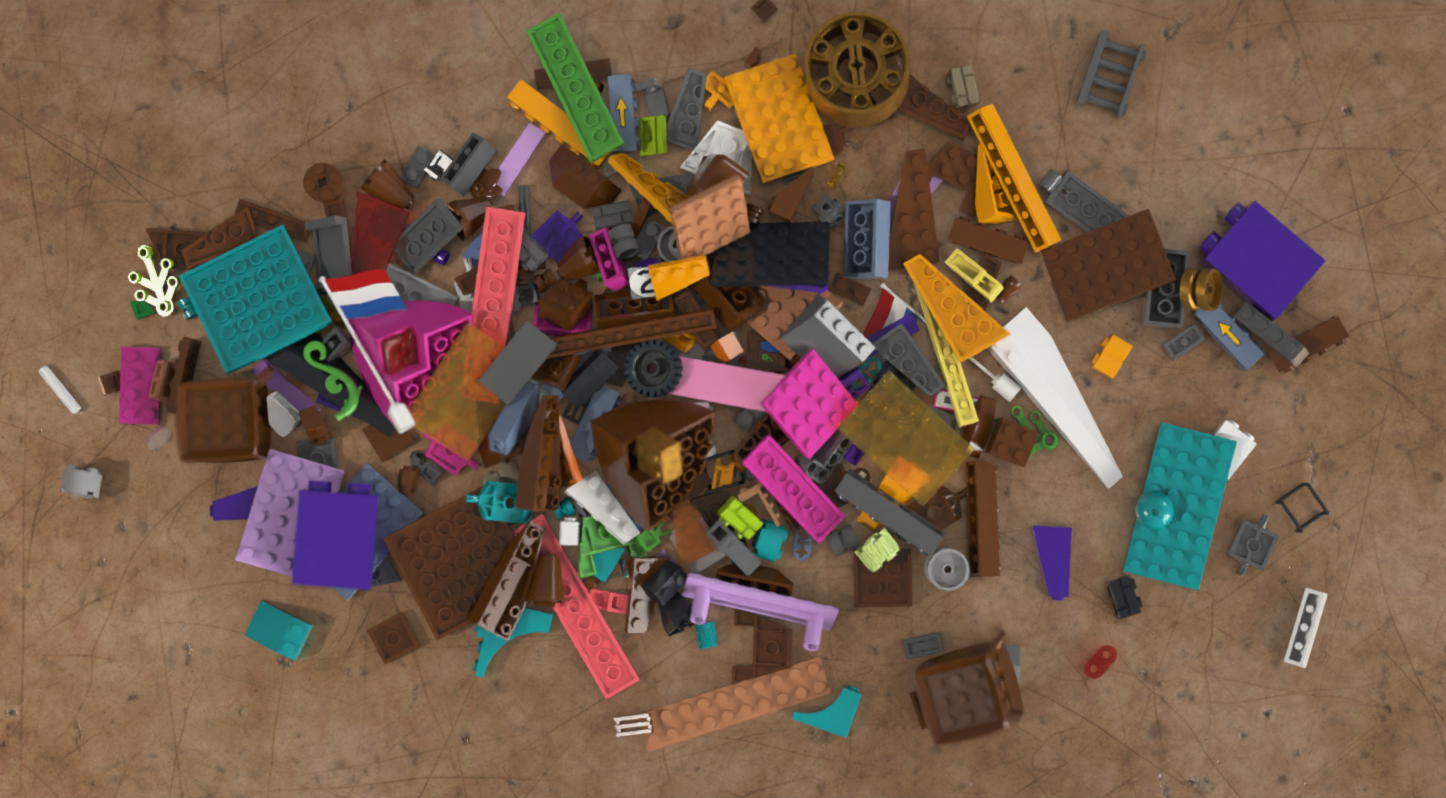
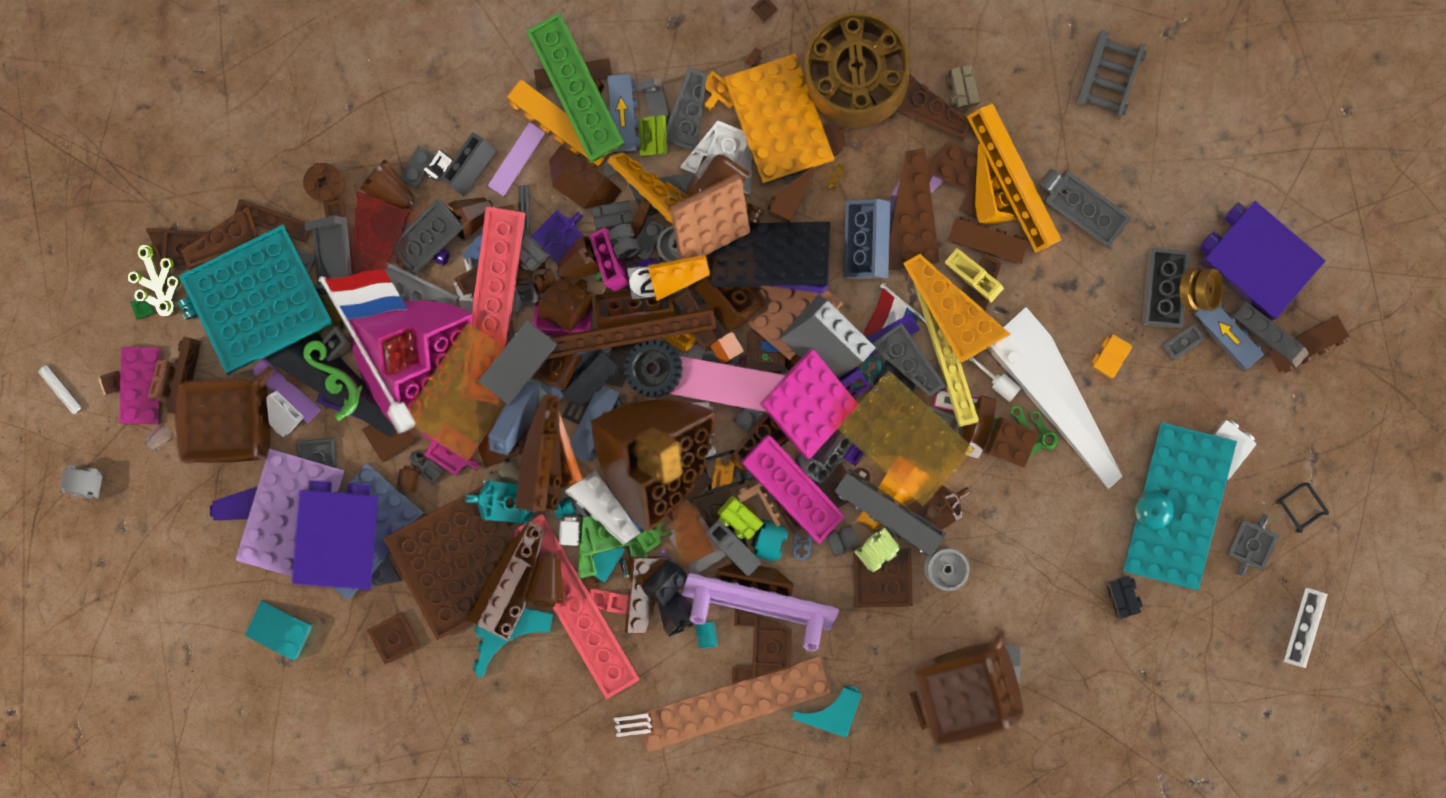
reddish brown brick [298,405,331,446] -> none
reddish brown plate [470,167,503,198] -> none
dark grey brick [812,194,845,228] -> none
reddish brown plate [829,273,871,306] -> none
dark grey plate [902,632,944,659] -> none
reddish brown brick [965,461,1001,577] -> none
reddish brown cone [996,275,1023,304] -> none
dark purple slope [1031,526,1072,601] -> none
reddish brown plate [1041,209,1177,322] -> none
clear red plate [1084,645,1117,679] -> none

